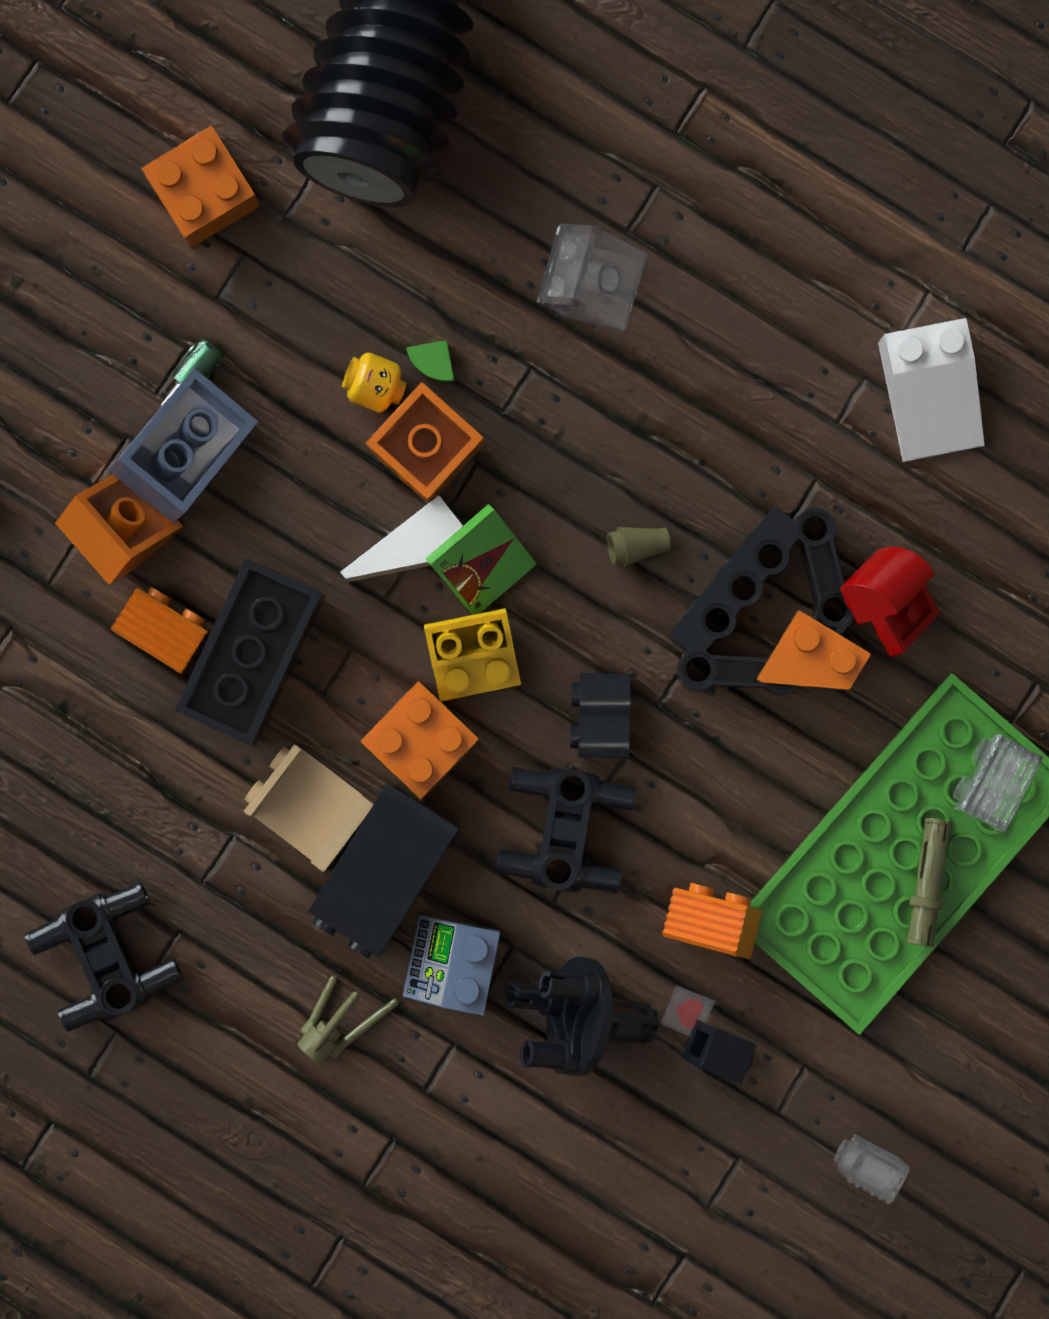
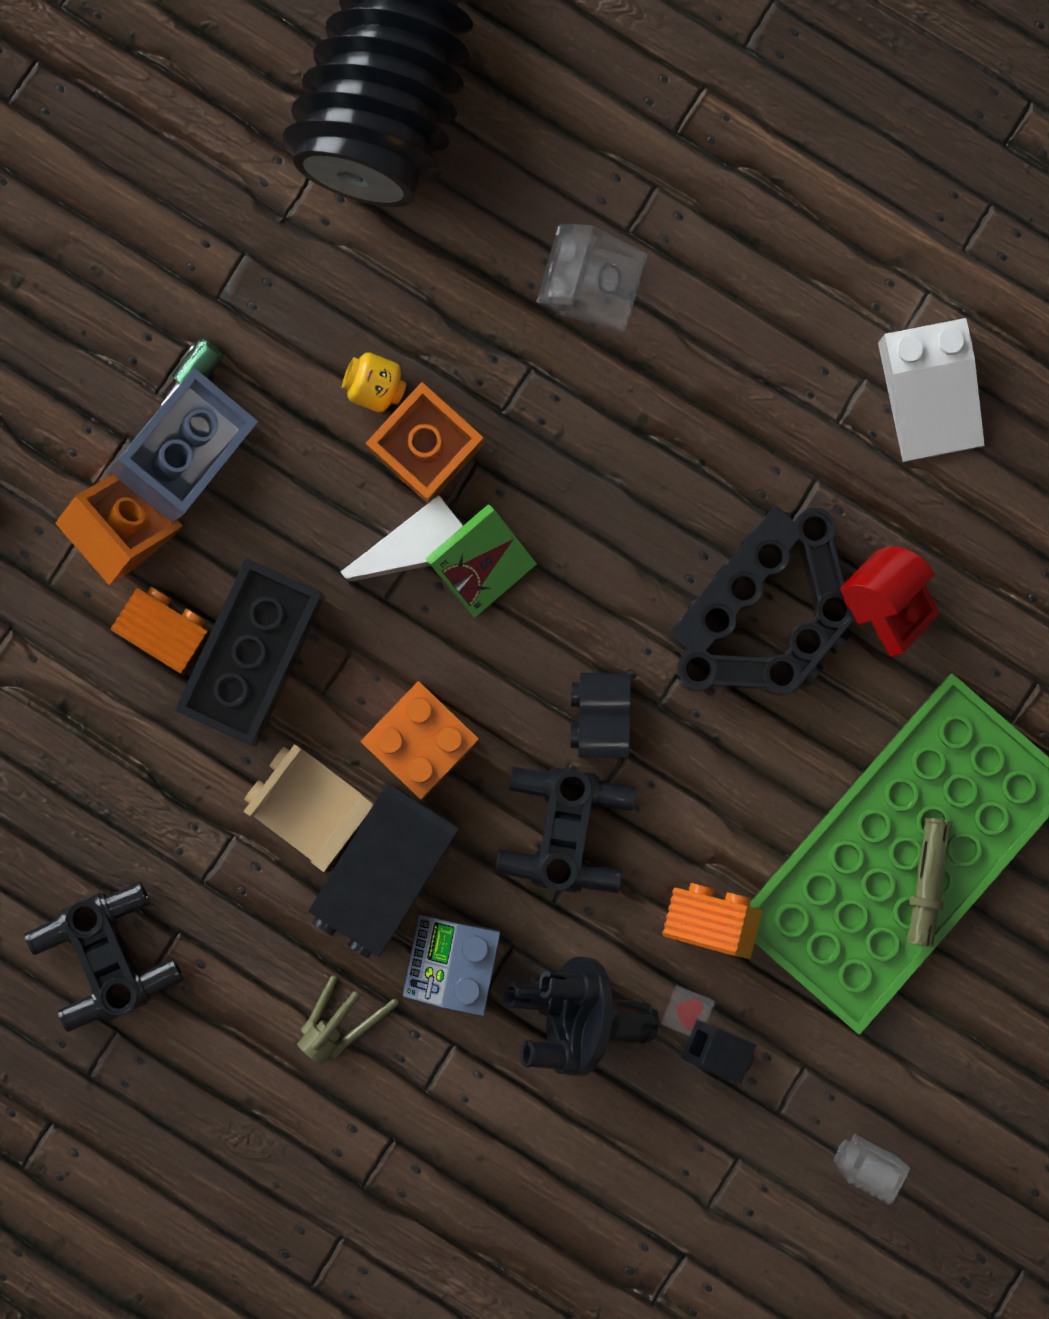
orange brick [141,125,260,249] -> none
bright green tile [406,340,454,383] -> none
yellow brick [424,608,521,702] -> none
olive cone [607,527,671,567] -> none
orange wing [756,610,871,691] -> none
clear brick [953,734,1043,833] -> none

